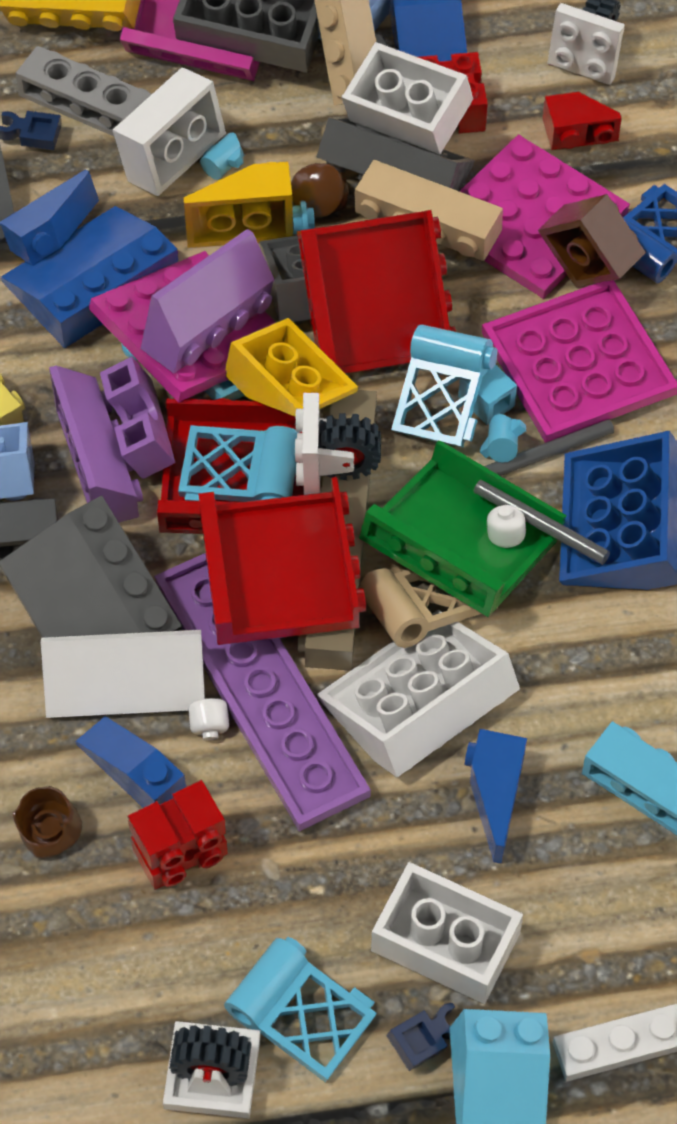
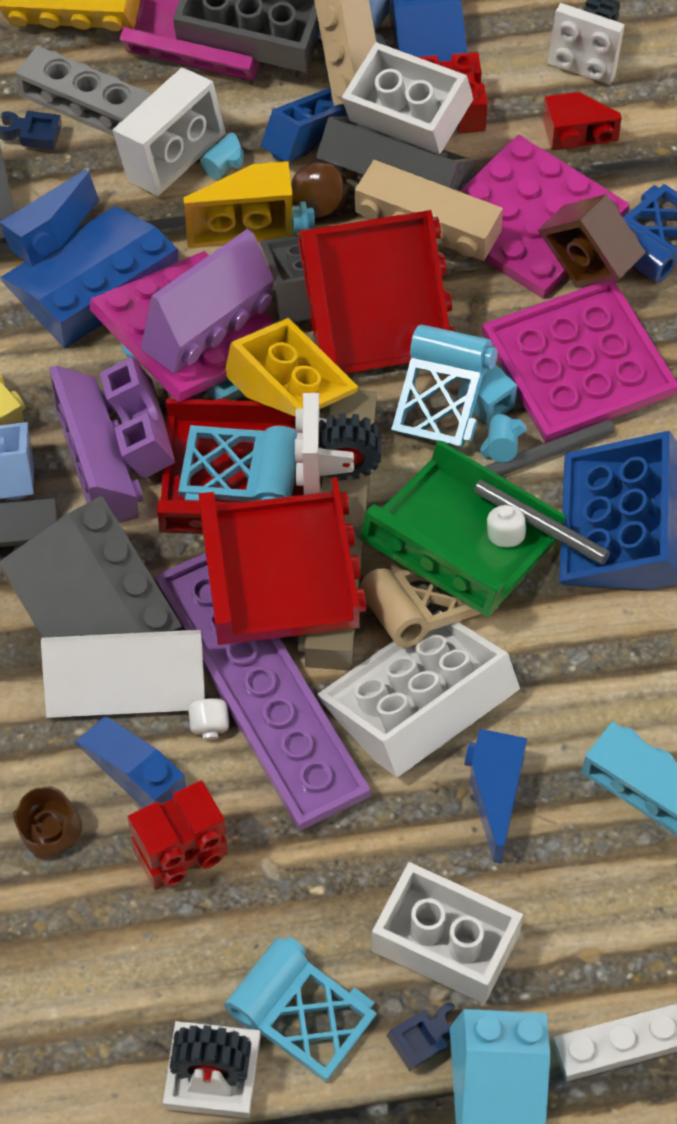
none -> blue slope [261,88,348,162]

